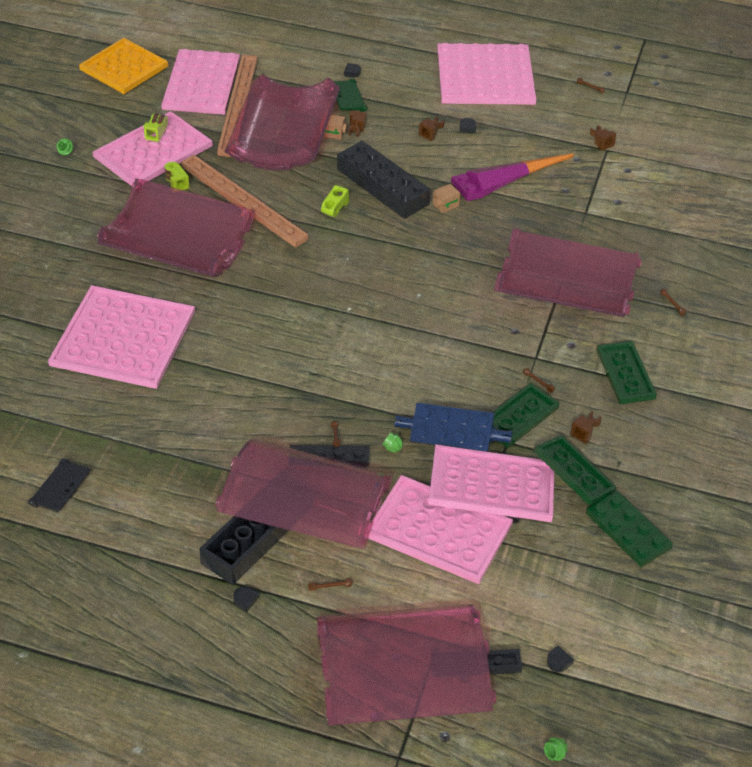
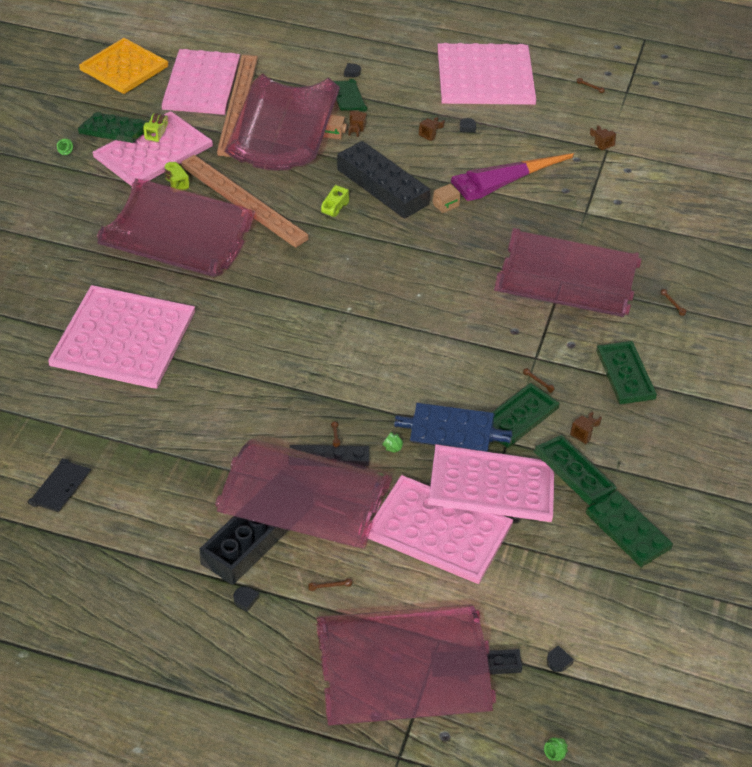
none -> dark green plate [78,112,149,143]

